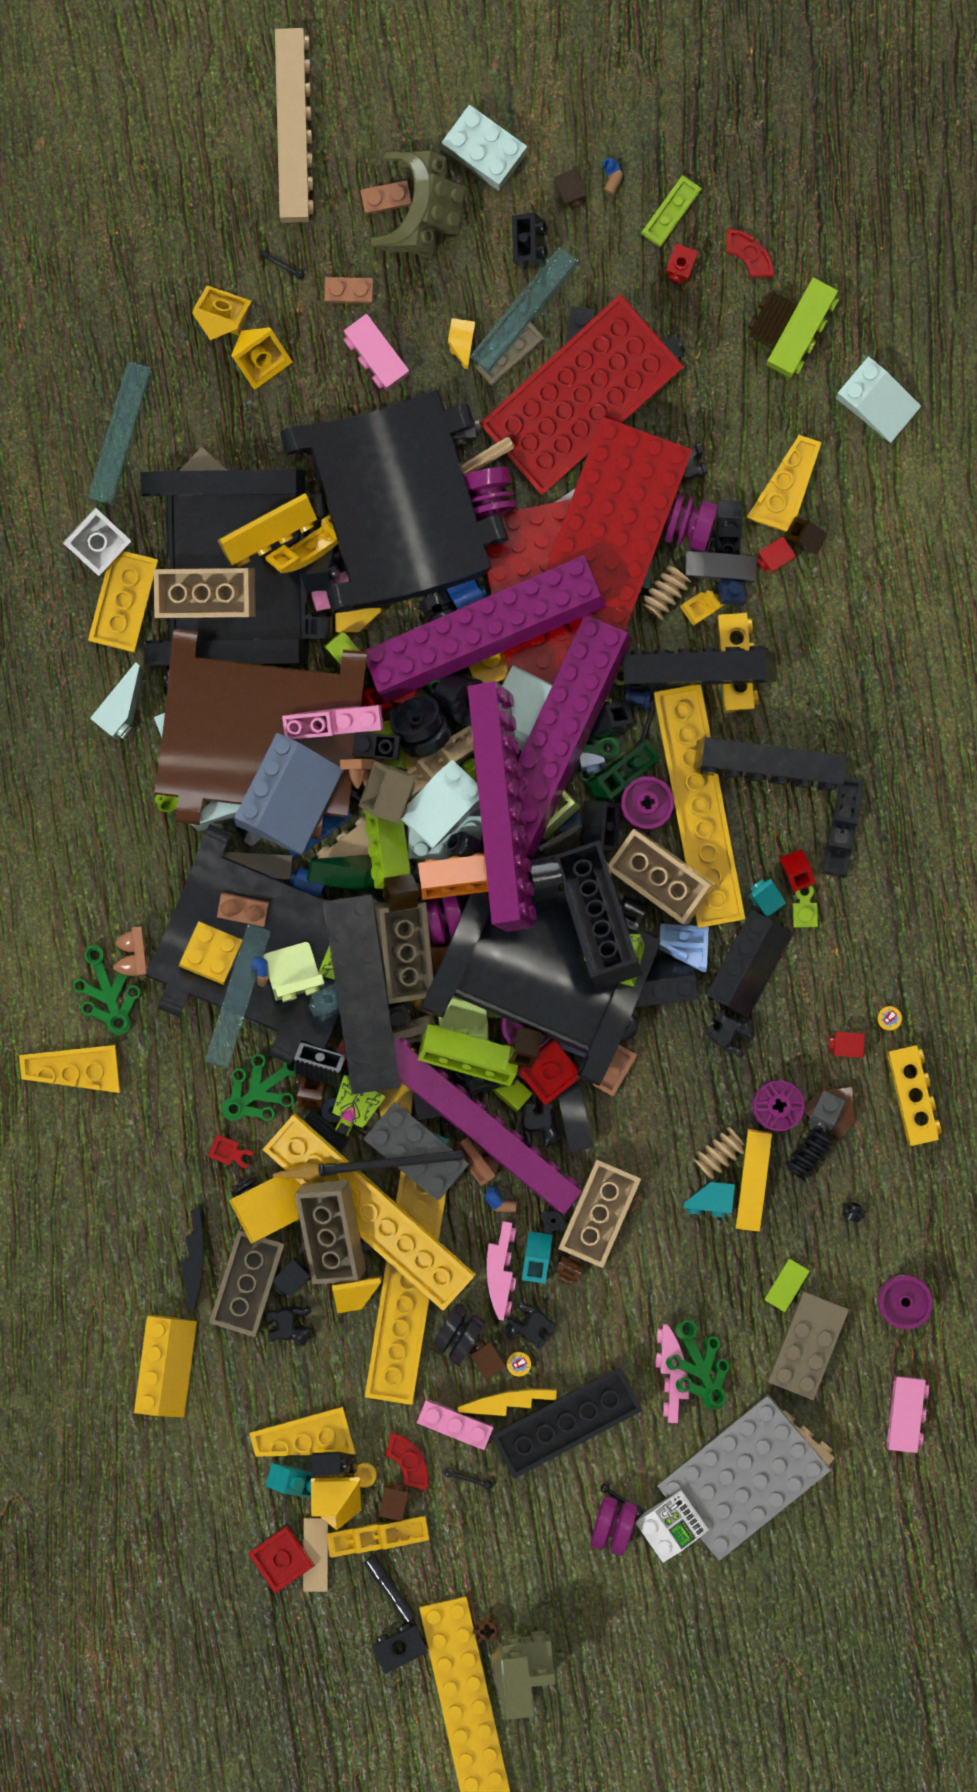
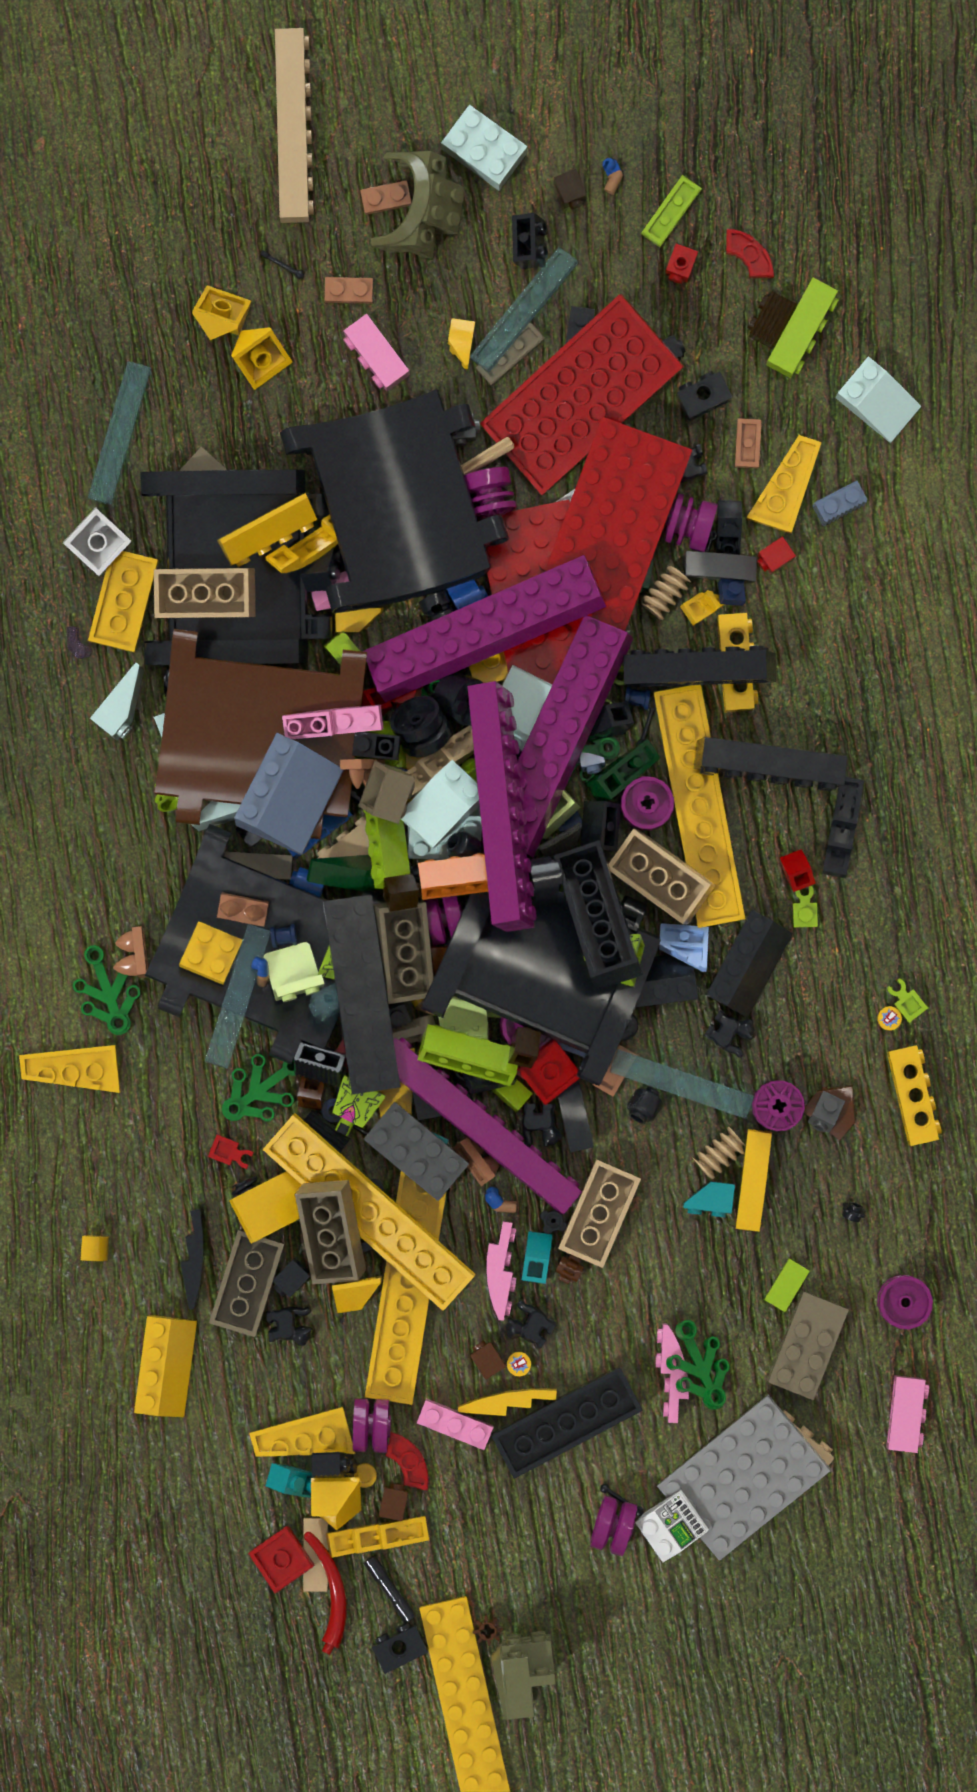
black piece [272,1150,464,1180] -> none
black wheel [430,1303,485,1366] -> none
black hinge [444,1468,493,1490] -> none
teal slope [748,879,786,917] -> none
dark brown brick [784,517,828,555] -> none
black piece [785,1130,836,1183] -> none
red brick [828,1032,865,1058] -> none
none -> clear purple arm [67,627,91,659]
none -> yellow brick [81,1235,109,1261]
none -> dark blue bush [270,924,298,949]
none -> red animal [304,1532,347,1655]
none -> magenta wheel [353,1398,391,1453]
none -> clear light blue tile [610,1049,754,1119]
none -> black head [627,1087,663,1124]
none -> black brick [676,371,732,422]
none -> nougat plate [735,418,762,469]
none -> sand blue brick [813,481,867,526]
none -> lime plate [887,978,928,1023]

